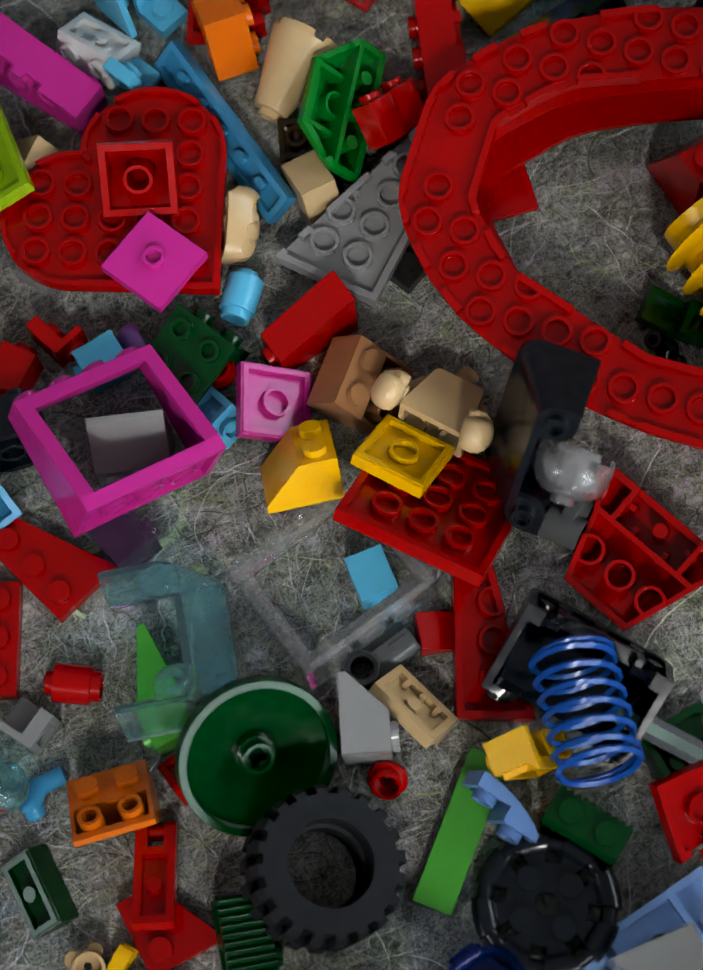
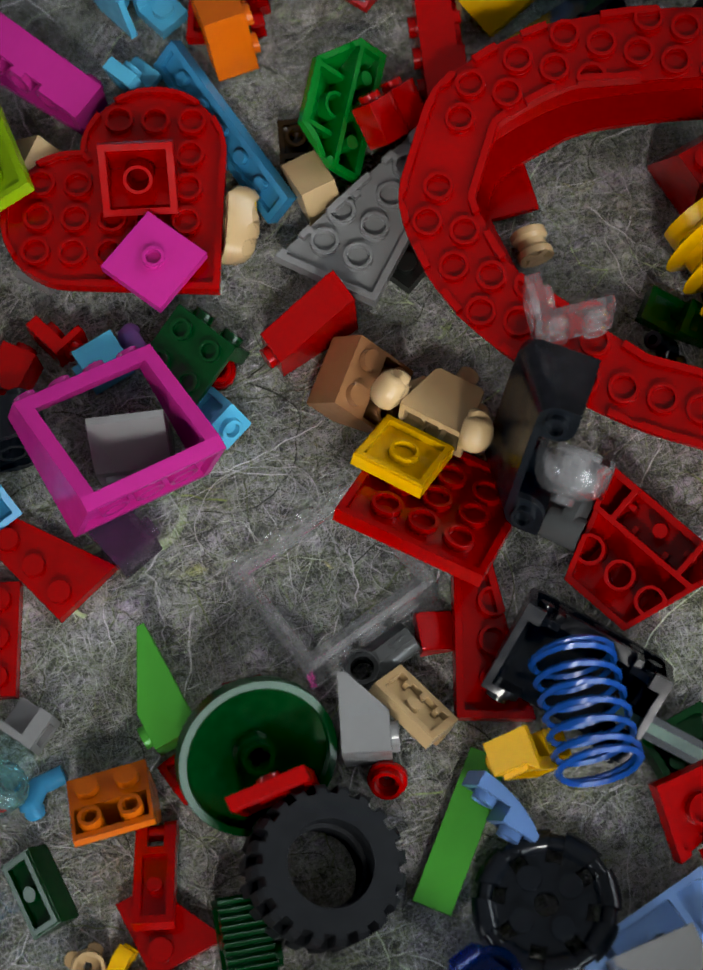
red brick [44,663,104,706] -> none
white bracket [56,12,141,89] -> none
clear light blue windscreen [97,560,241,742] -> none
medium azure brick [219,268,264,326] -> none
dark pink plate [236,361,312,443] -> none
tan cone [254,17,338,124] -> none
yellow slope [260,419,345,514] -> none
medium azure brick [344,544,399,611] -> none
dark green brick [539,786,633,868] -> none
none -> red plate [225,764,319,817]
none -> tan wheel [510,223,554,268]
none -> clear bracket [523,272,617,346]

